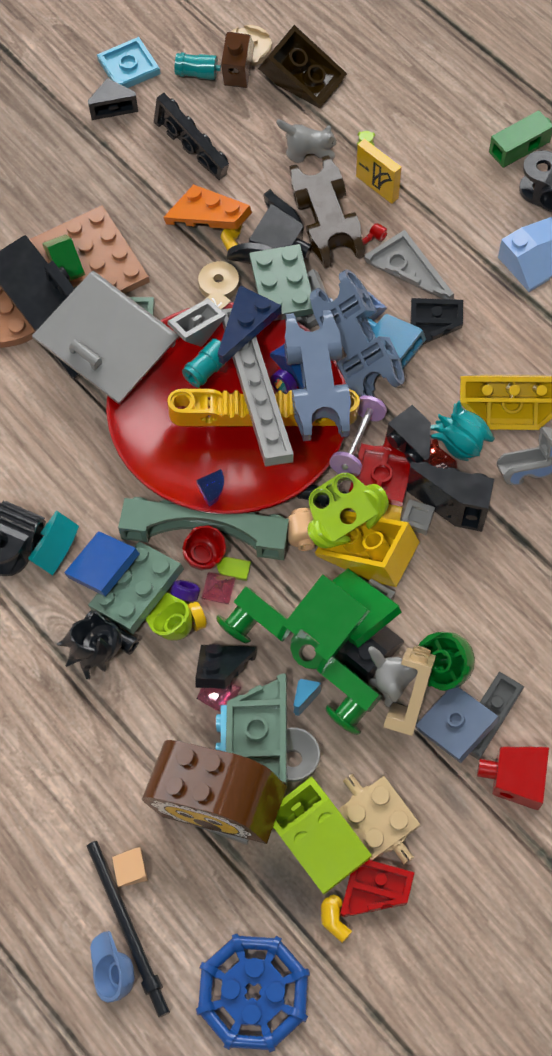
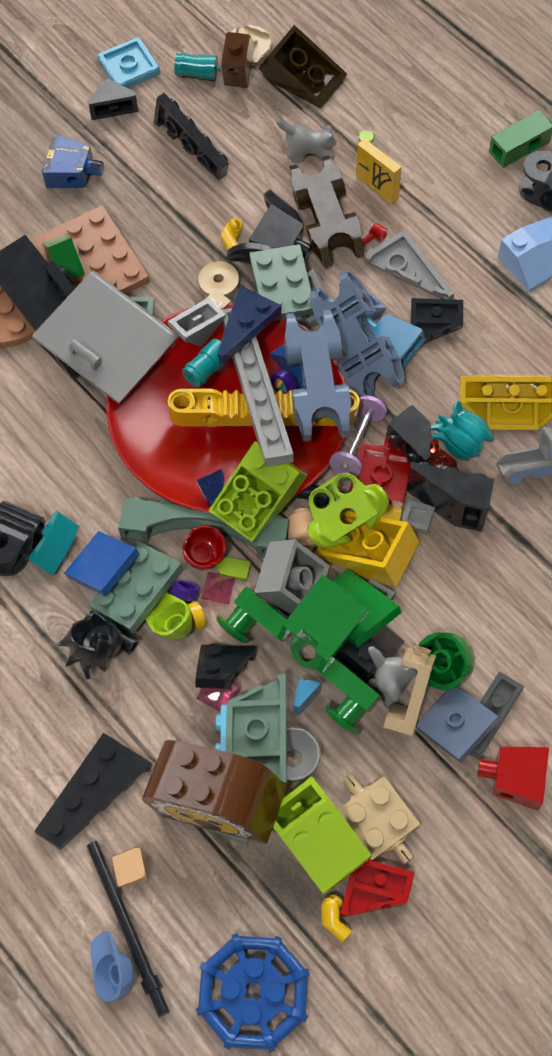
orange wing [163,184,252,229] -> none
none -> black wing [34,732,153,850]
none -> torso [42,135,104,188]
none -> lime slope [208,441,308,543]
none -> light grey brick [254,539,329,617]

